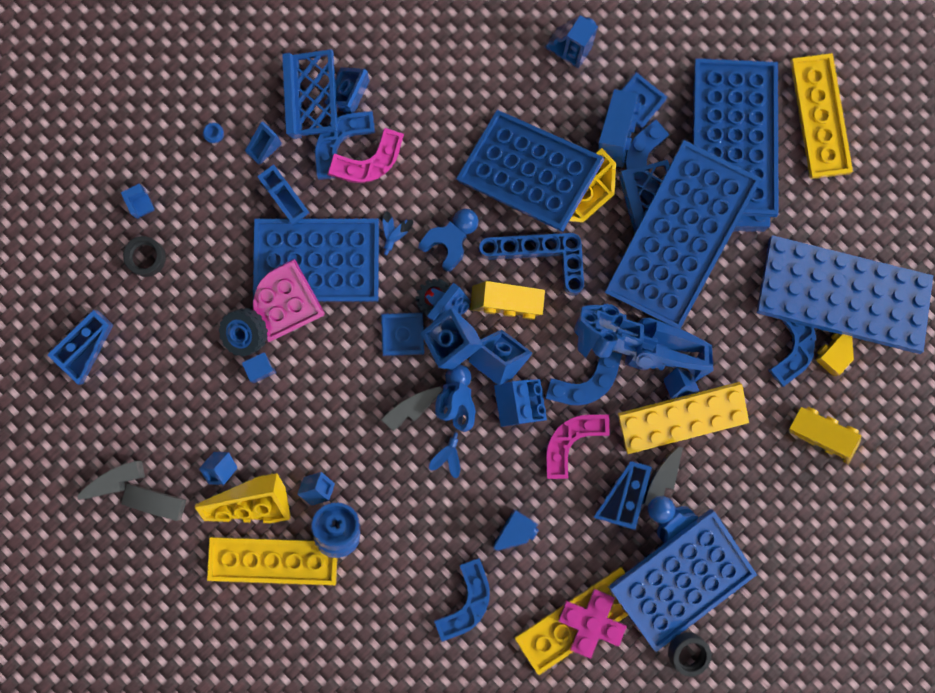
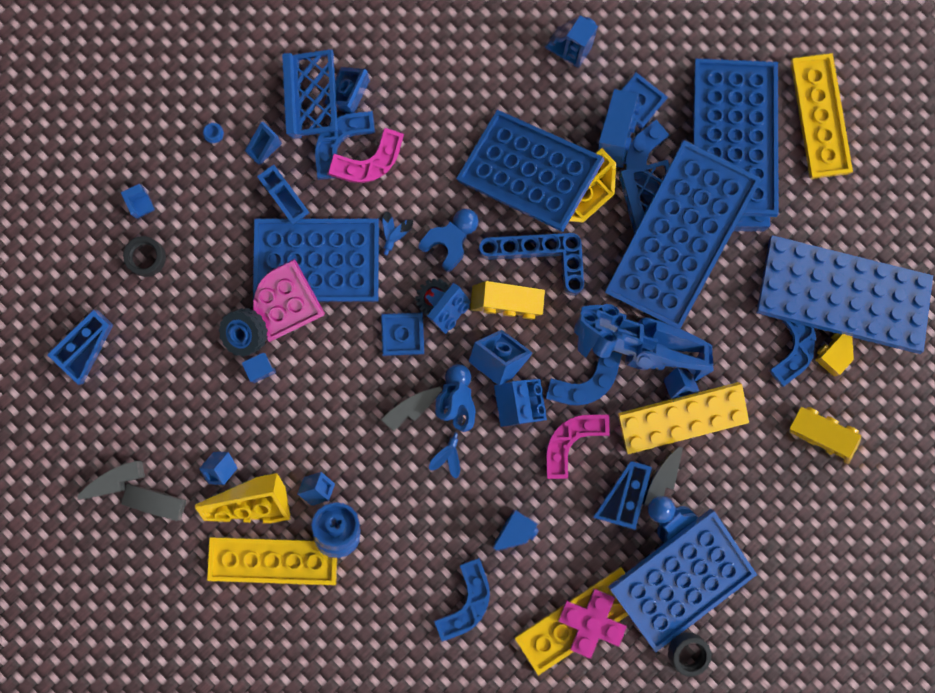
blue slope [421,308,484,370] -> none

